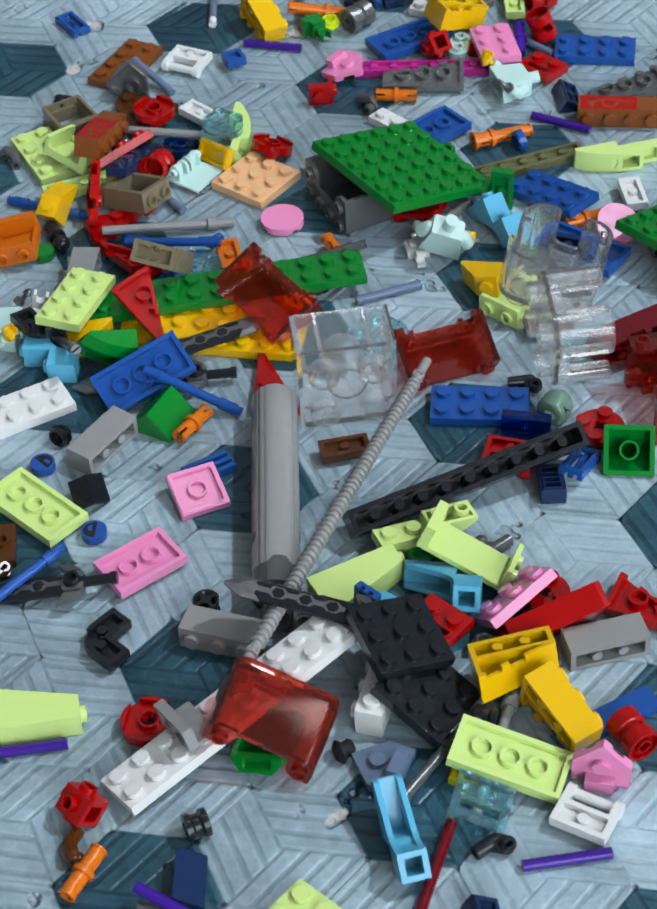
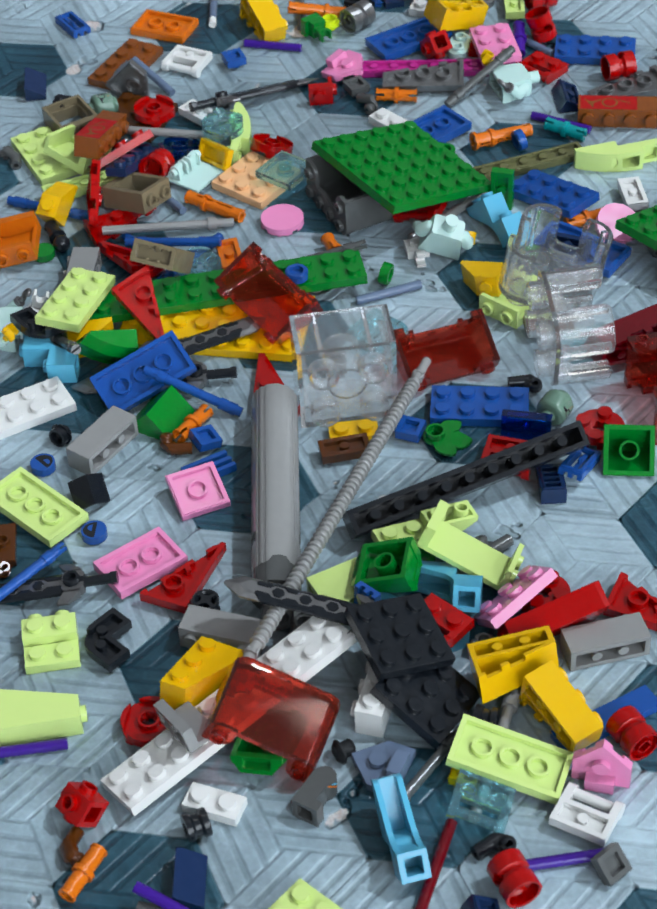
none -> yellowish green plate [21,610,81,675]
none -> dark blue slope [24,67,47,101]
none -> sand green head [88,92,119,114]
none -> orange tile [130,9,199,44]
none -> red wing [139,542,227,614]
none -> reddish brown arm [159,432,193,455]
none -> yellow wedge [160,636,244,710]
none -> white plate [181,782,248,827]
none -> orange pin [184,190,246,223]
none -> blue plate [188,424,223,452]
none -> black sword [189,78,319,112]
none -> clear light blue plate [255,150,306,191]
none -> blue tile [285,264,308,285]
none -> dark grey leg [291,766,338,827]
none -> yellow plate [328,418,378,442]
none -> dark grey plate [342,75,370,97]
none -> green slope [350,536,423,593]
none -> green tile [378,262,394,286]
none -> blue plate [395,415,426,443]
none -> green plate [423,420,472,456]
none -> dark grey piece [444,45,516,108]
none -> red wheel [487,848,542,908]
none -> teal pin [543,117,588,142]
none -> dark grey plate [590,842,632,886]
none -> red wheel [600,50,637,82]

